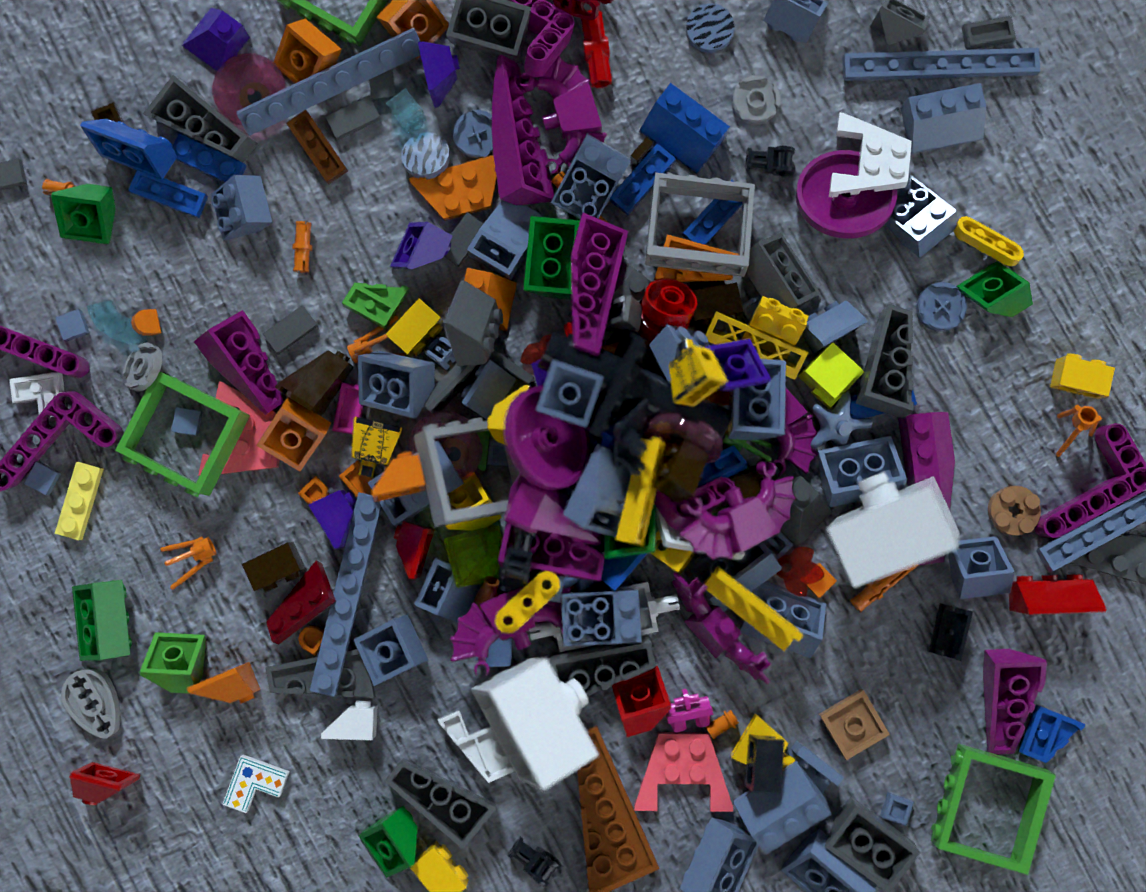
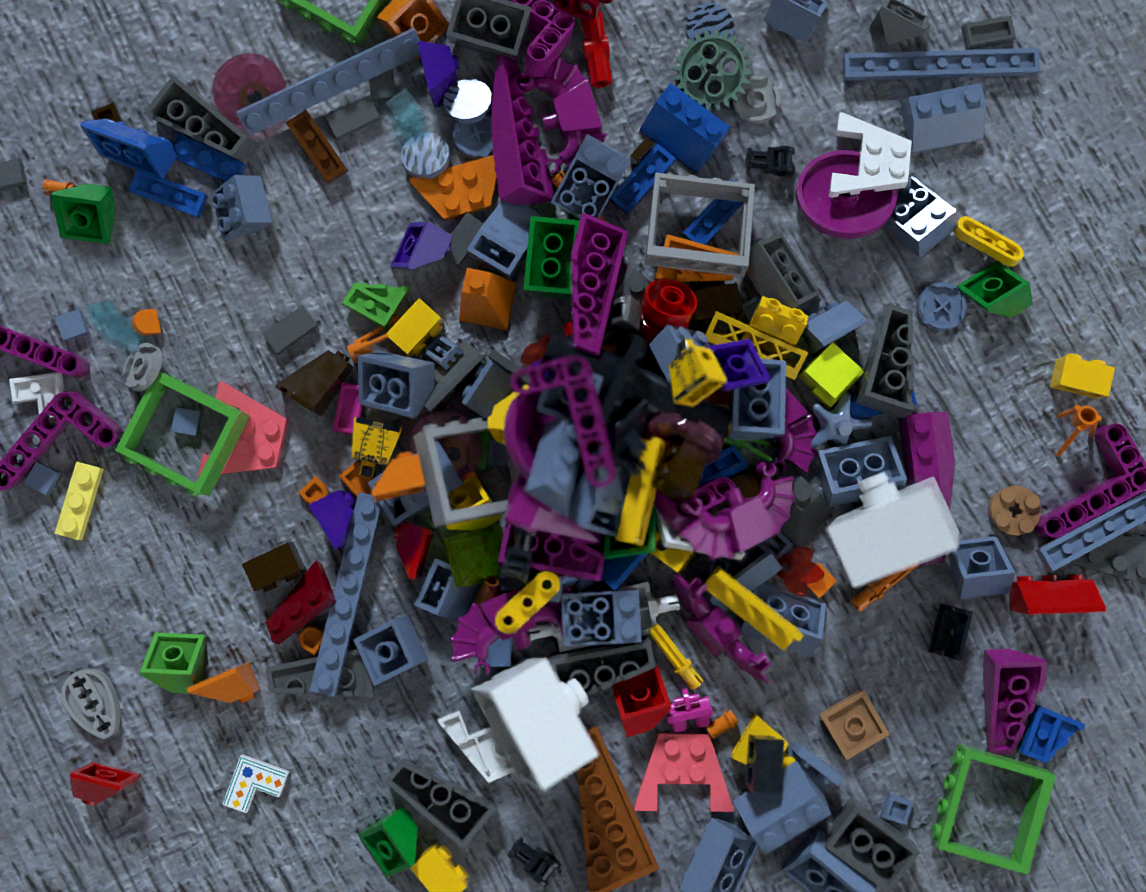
green slope [72,579,132,661] -> none
orange plant [160,536,217,590] -> none
dark purple slope [182,8,250,74] -> none
magenta wedge [194,310,284,415] -> none
orange slope [256,397,331,472] -> none
orange slope [273,18,342,83] -> none
orange pin [292,221,312,273] -> none
white slope [321,701,378,740] -> none
dark grey slope [443,281,503,366] -> none
none -> tile [443,79,492,124]
none -> magenta beam [510,356,616,487]
none -> sand blue slope [525,416,583,516]
none -> yellow axle [648,623,703,690]
none -> sand green gear [673,29,753,112]

